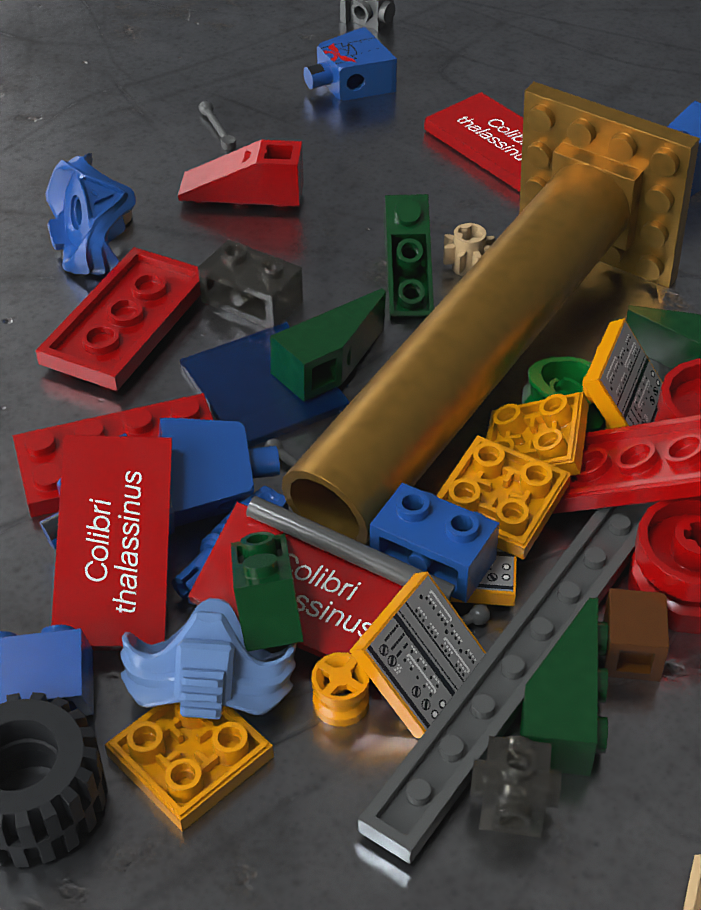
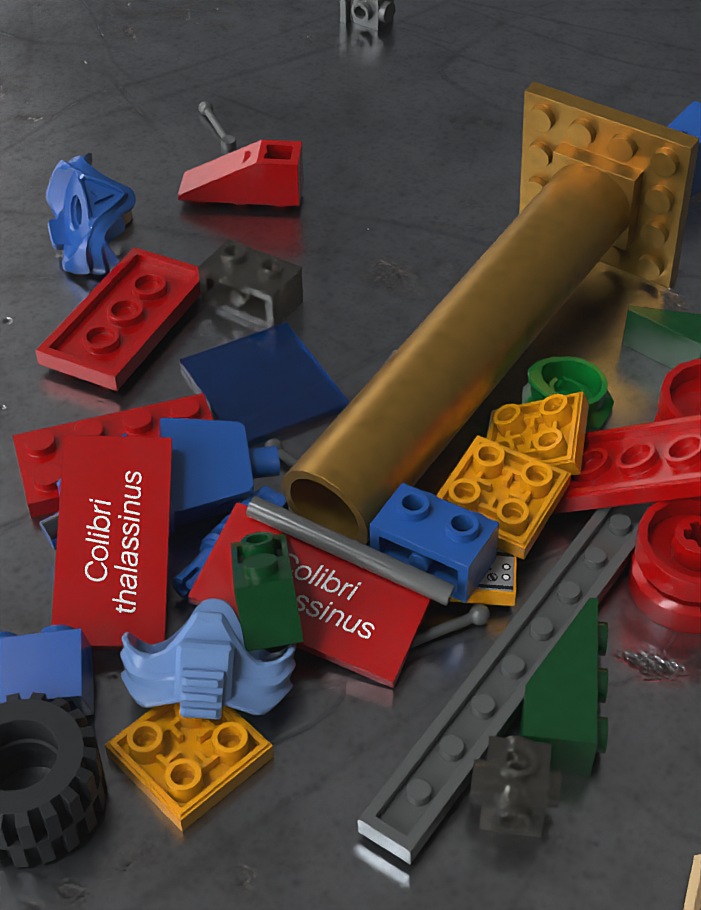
dark green slope [270,288,386,402] -> none
blue torso [304,27,397,101] -> none
light orange wheel [312,652,369,727] -> none
tile [350,571,486,738] -> none
dark green slope [384,194,434,318] -> none
red tile [424,92,523,192] -> none
tan gear [443,223,495,277] -> none
tile [583,318,663,429] -> none
reddish brown panel [603,588,669,682] -> none

